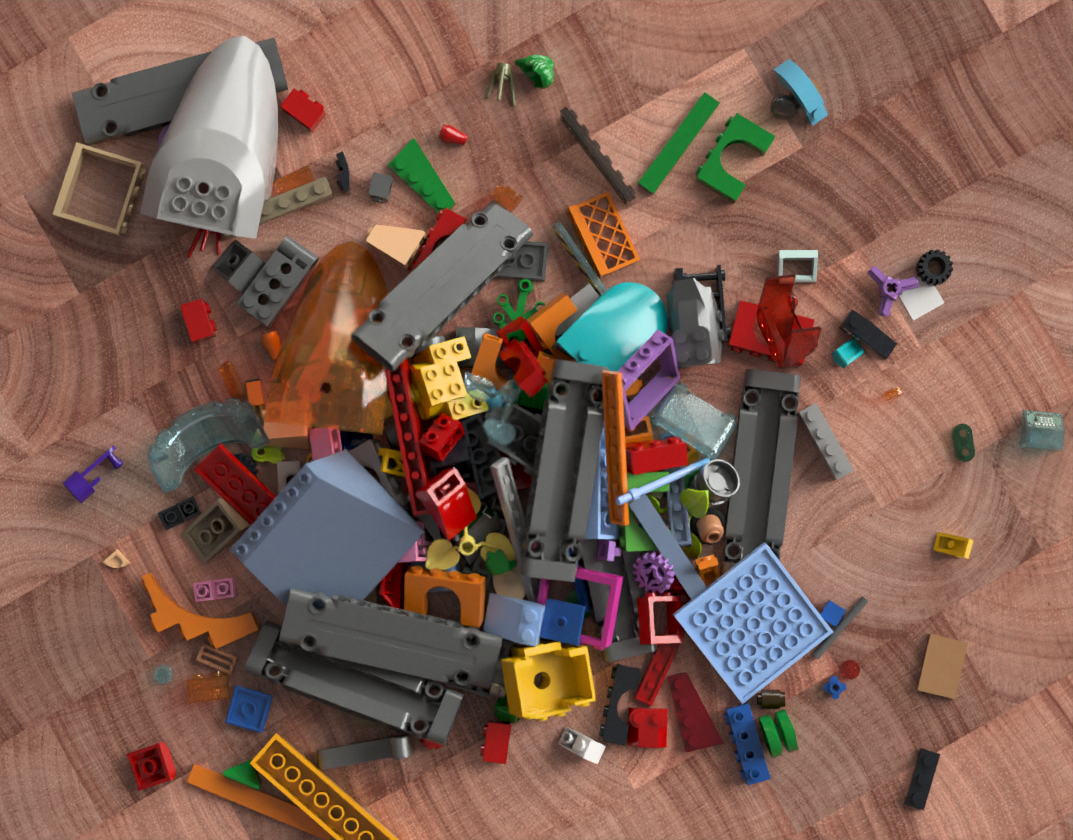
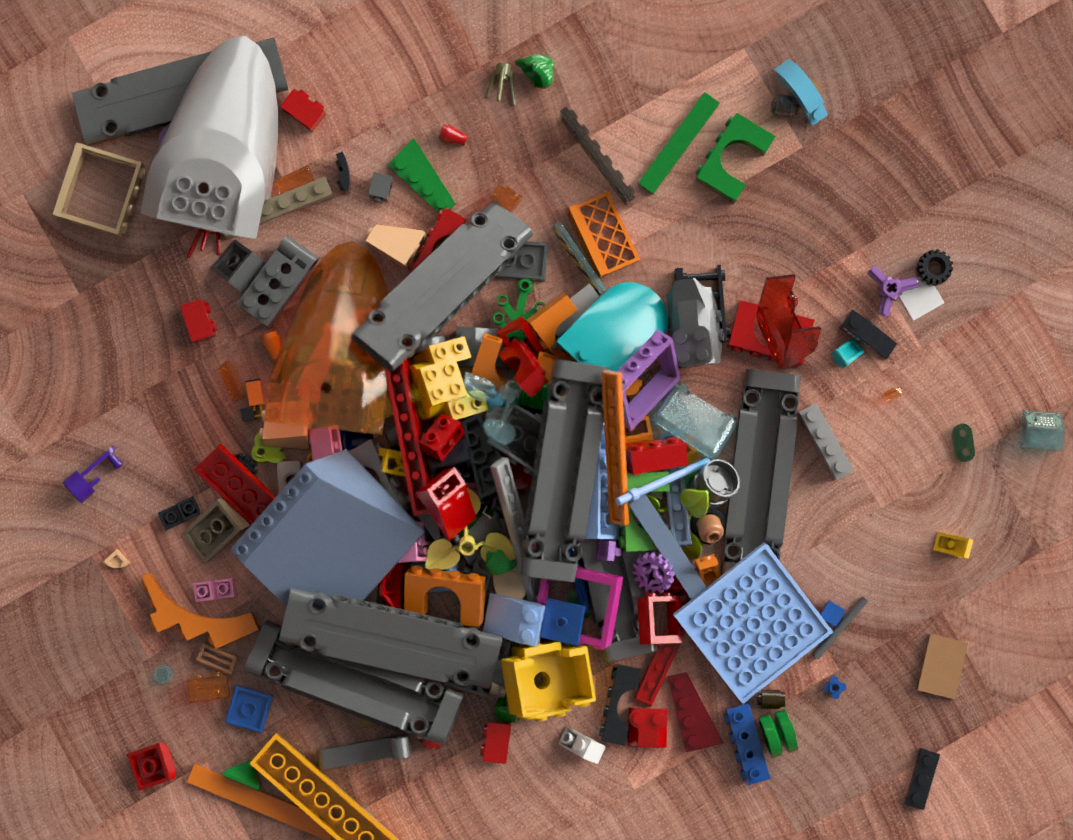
clear light blue windscreen [148,398,270,493] -> none
light aqua tile [777,250,818,283] -> none
clear red tile [840,660,860,679] -> none

